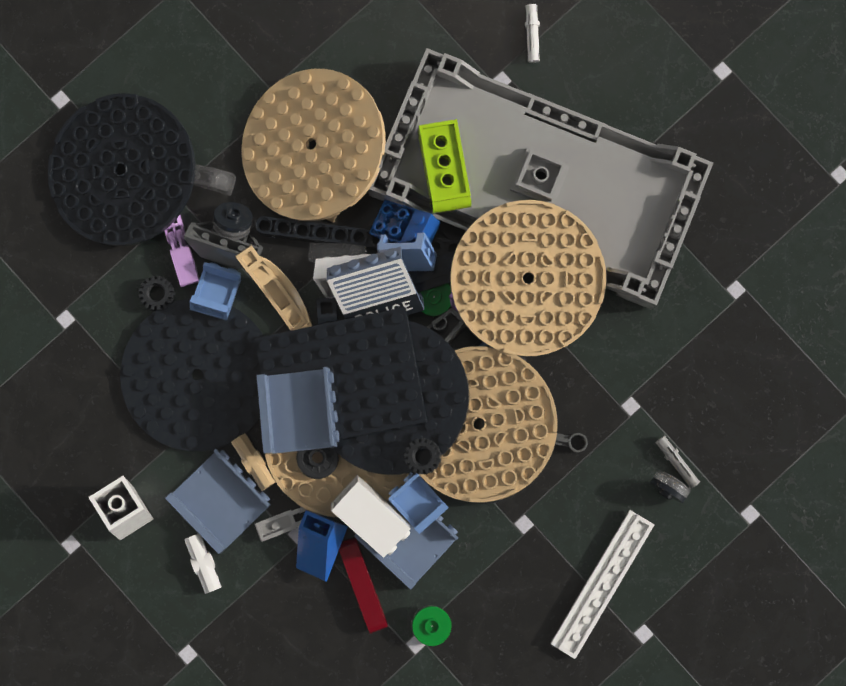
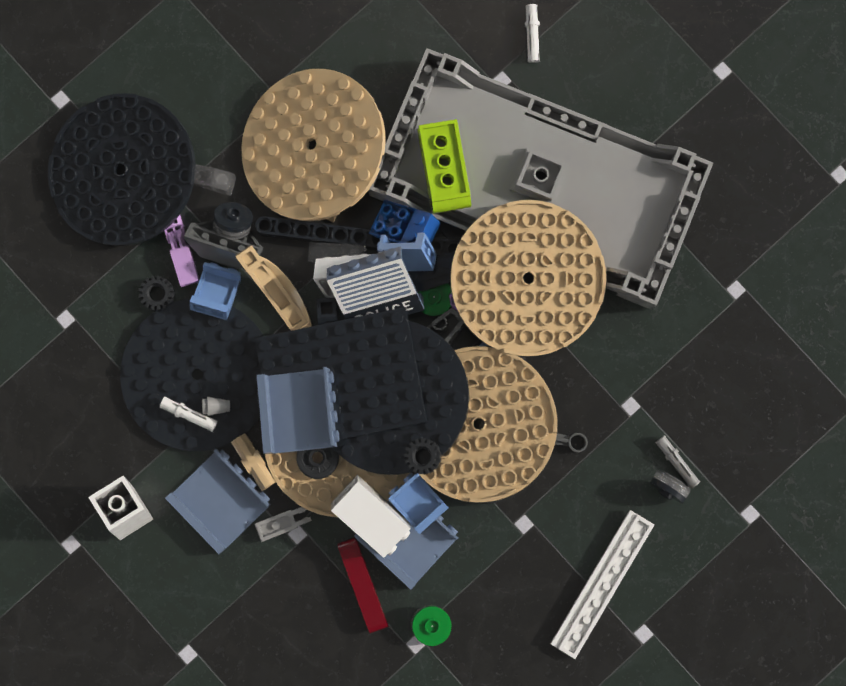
white piece [184,534,221,594] -> none
blue slope [296,510,348,582] -> none
none -> white pin [159,397,218,432]
none -> light grey cone [202,397,230,416]

